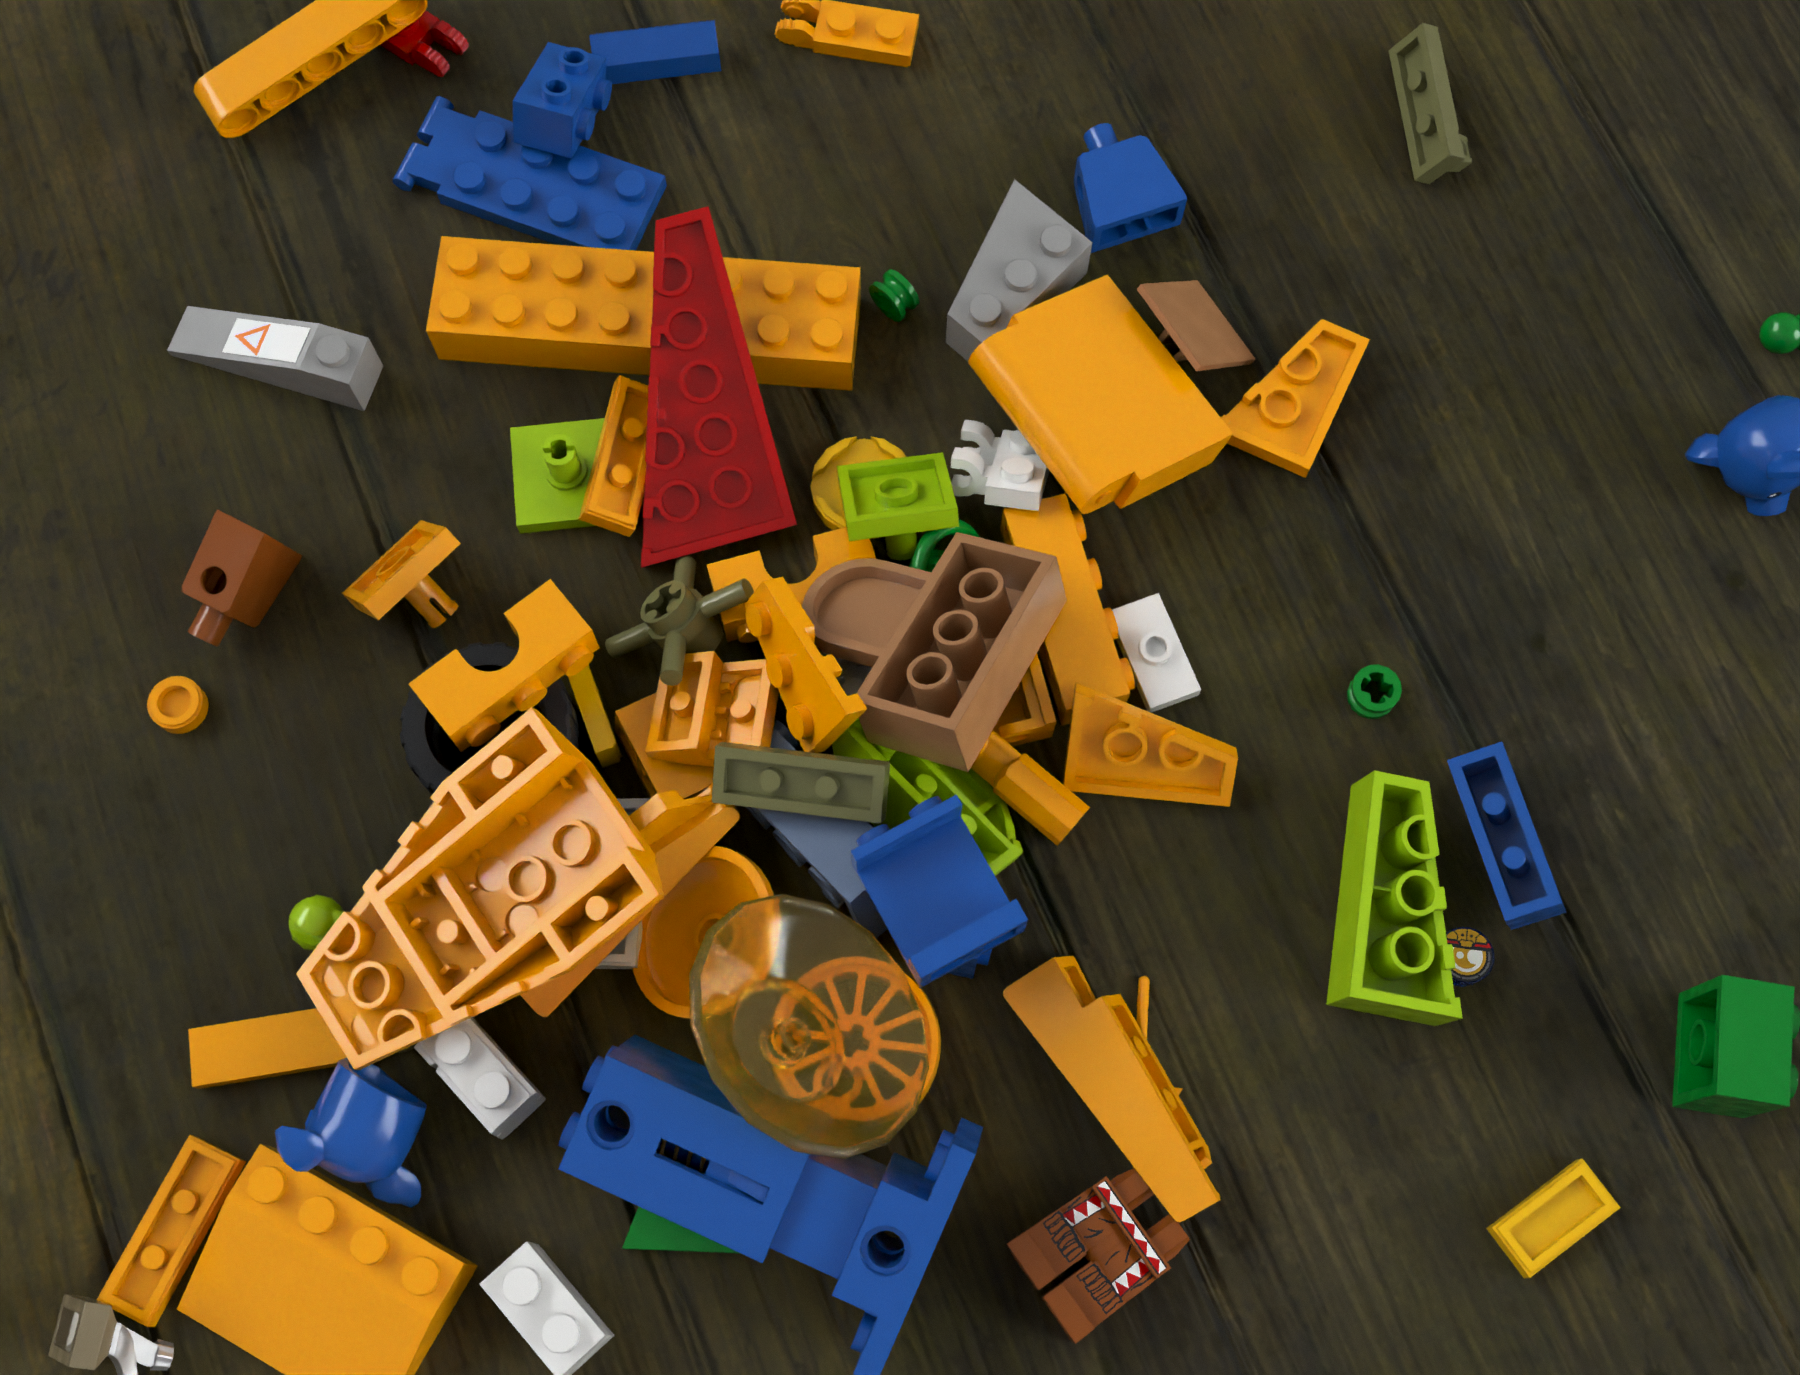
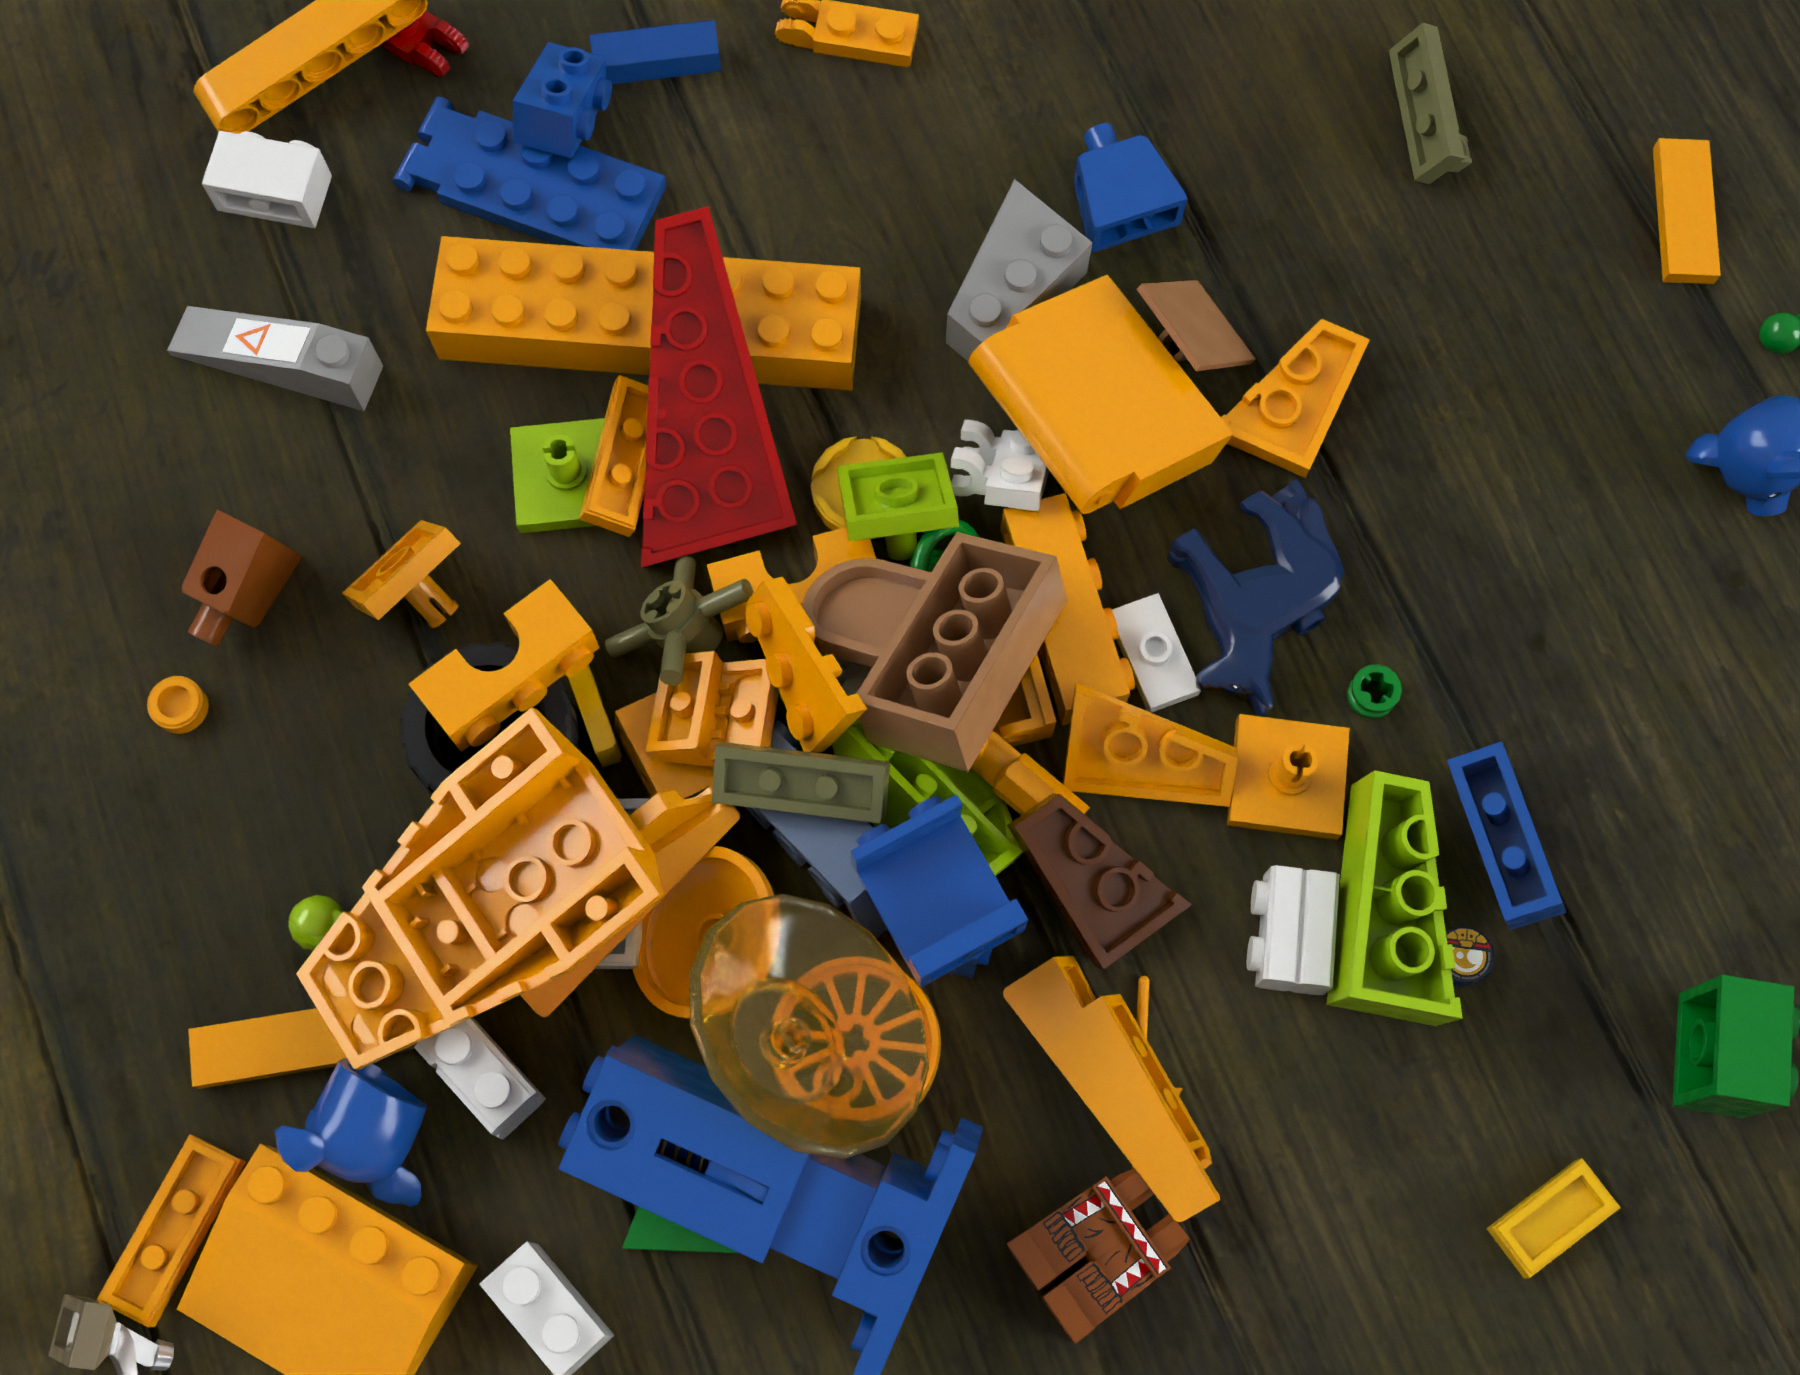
green bush [869,269,920,322] -> none
none -> white brick [202,130,332,228]
none -> reddish brown wing [1007,794,1192,970]
none -> dark blue animal [1167,479,1344,717]
none -> light orange tile [1227,714,1350,840]
none -> white brick [1246,865,1340,995]
none -> light orange tile [1653,138,1721,284]

